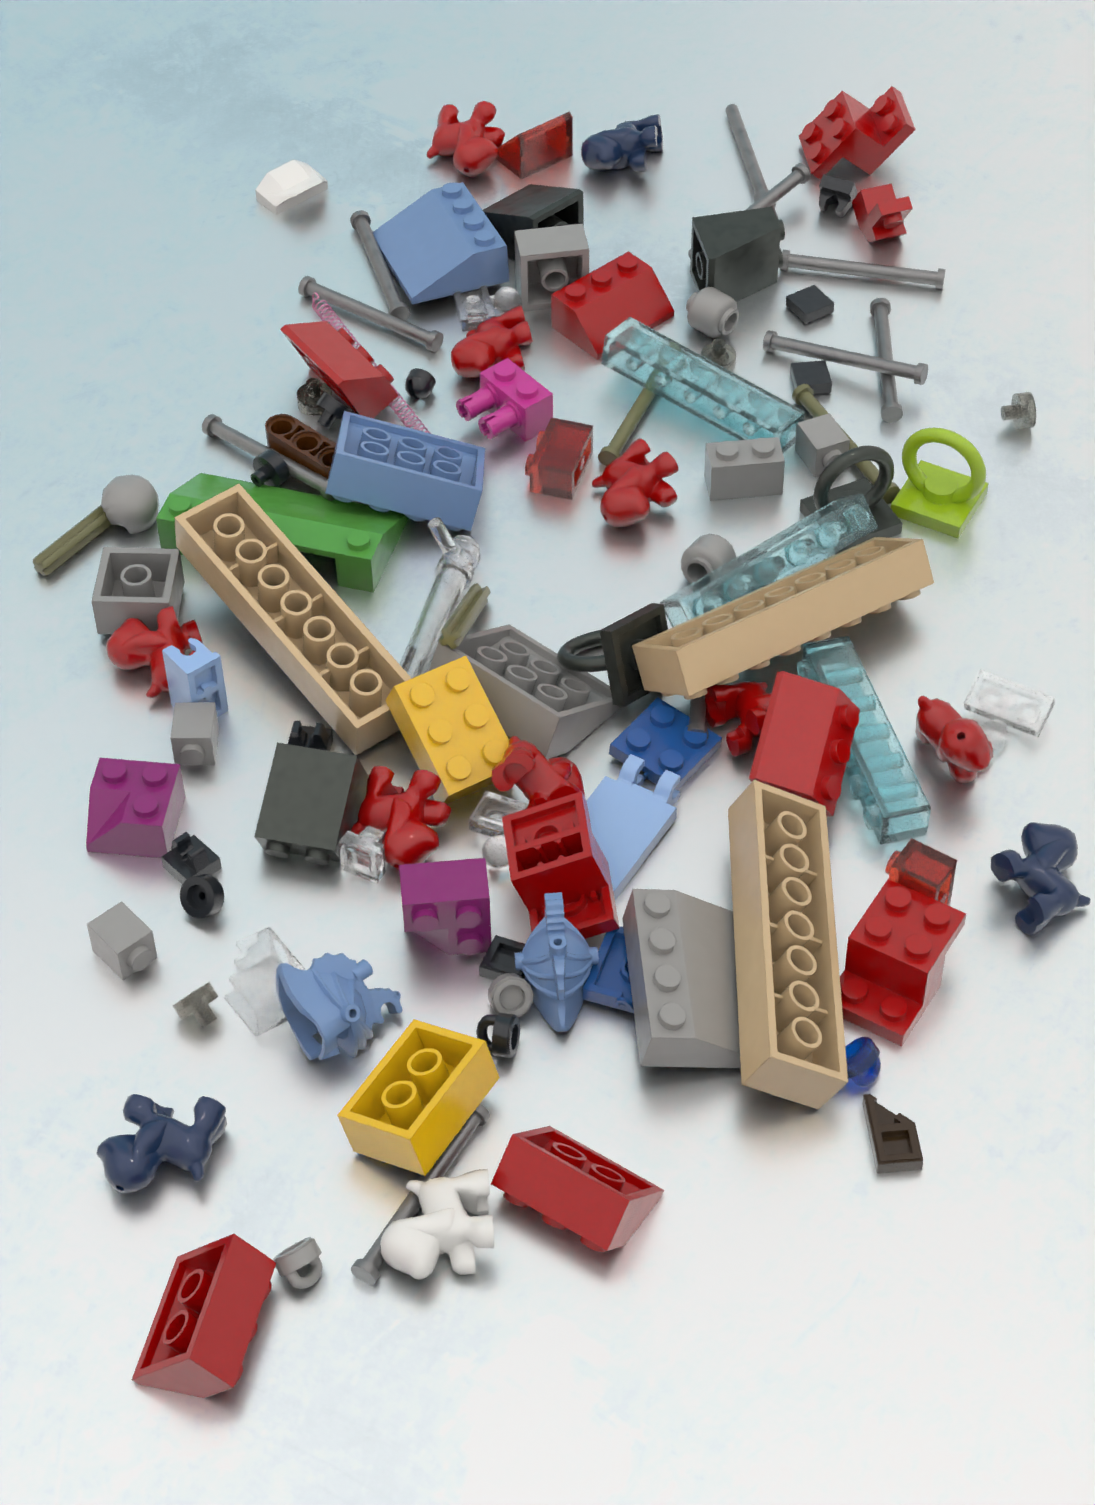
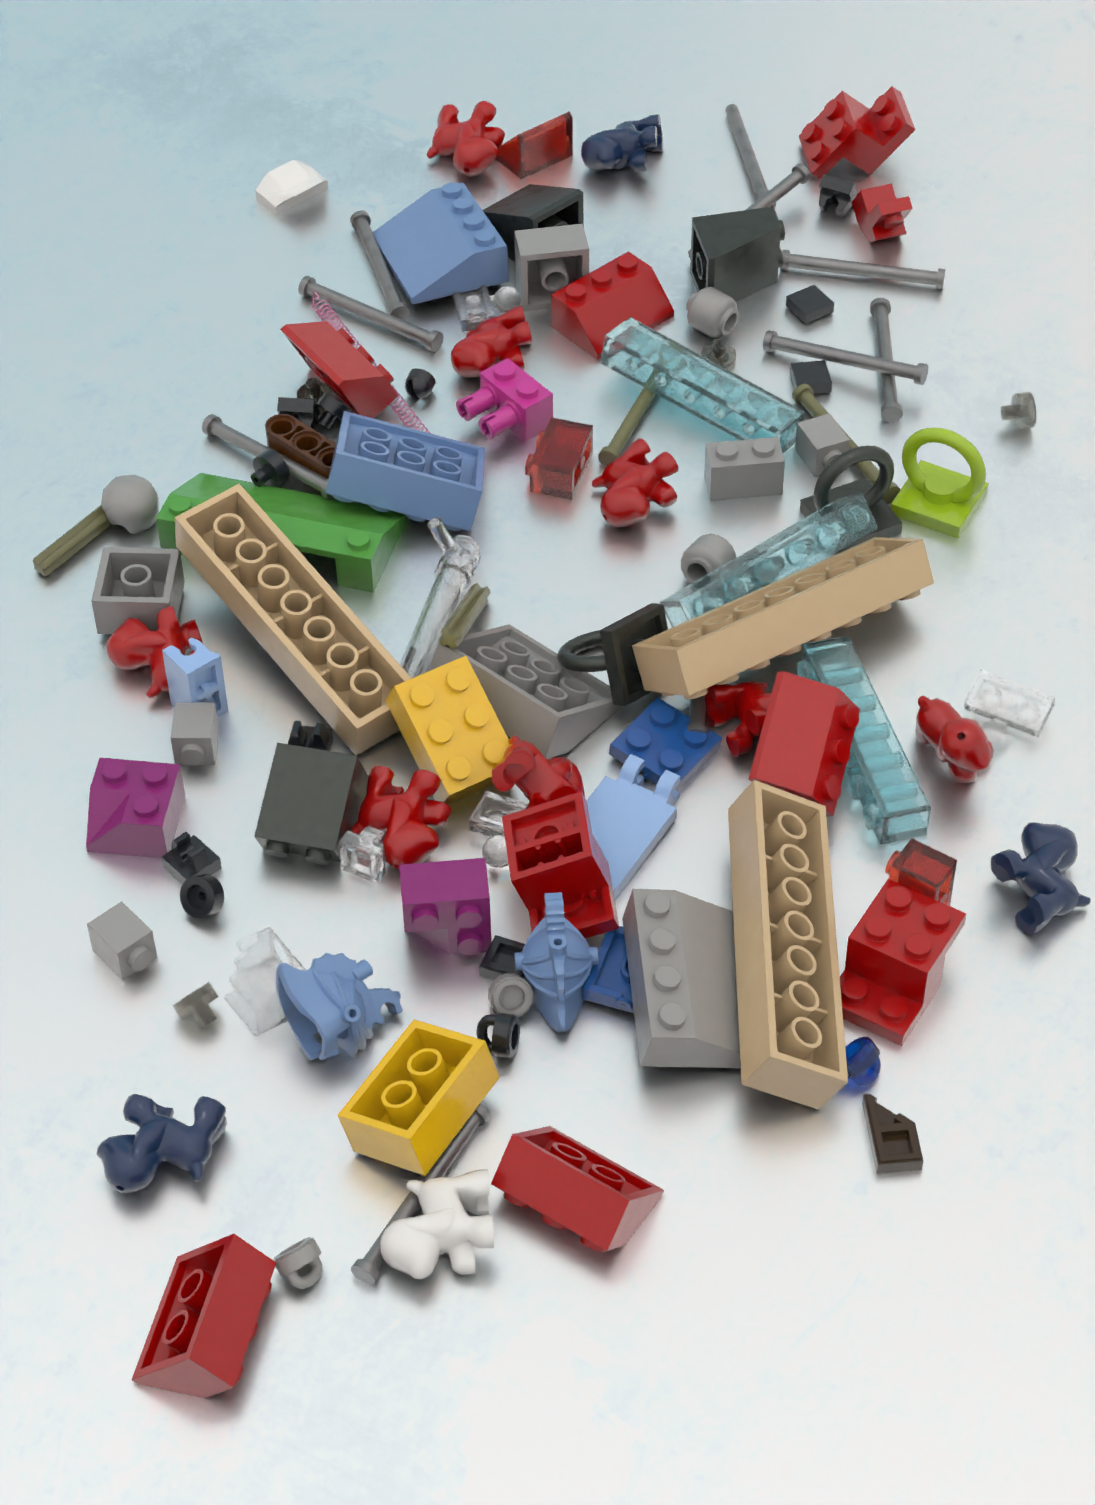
none -> black tile [277,397,319,429]

